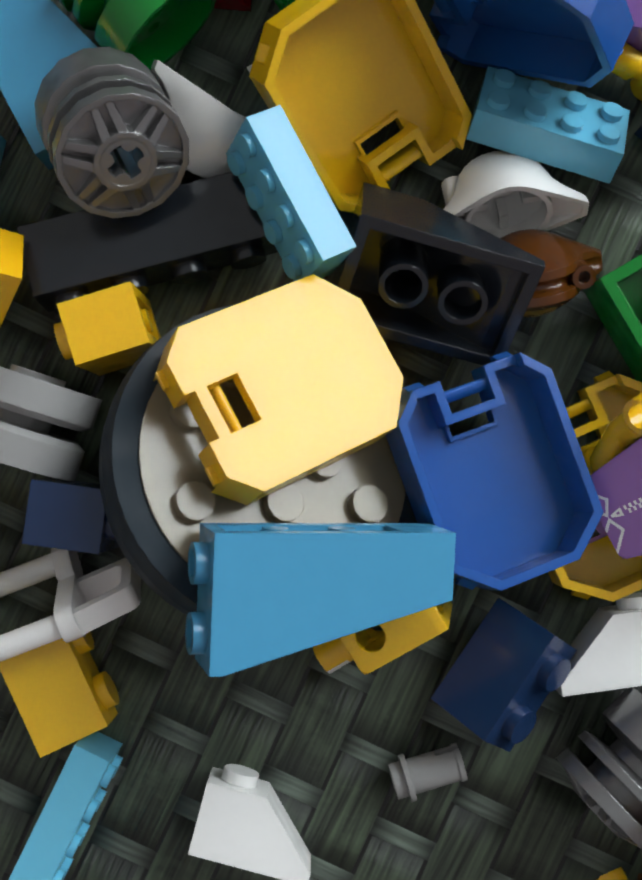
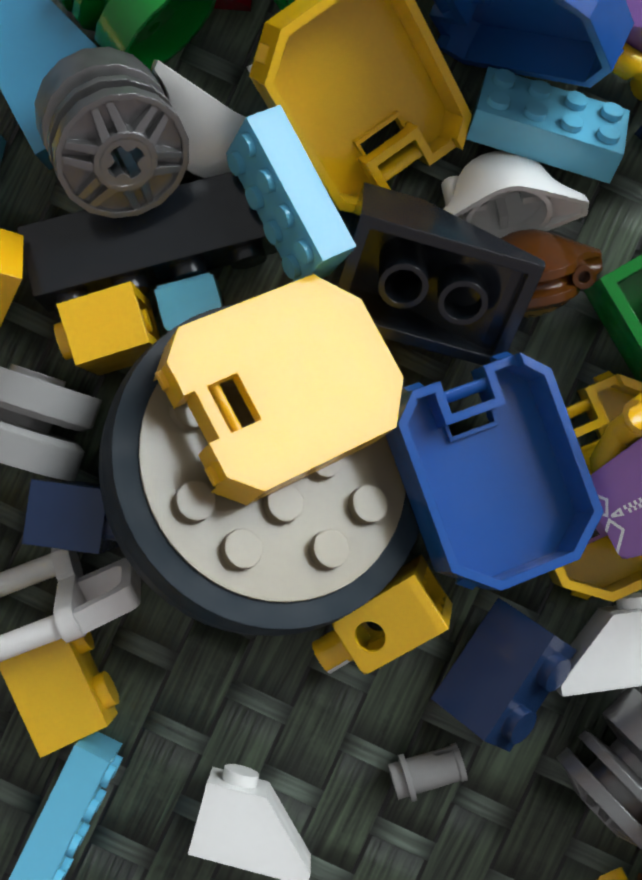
dark azure slope [185,523,456,677] -> none
none -> medium azure slope [154,272,224,331]

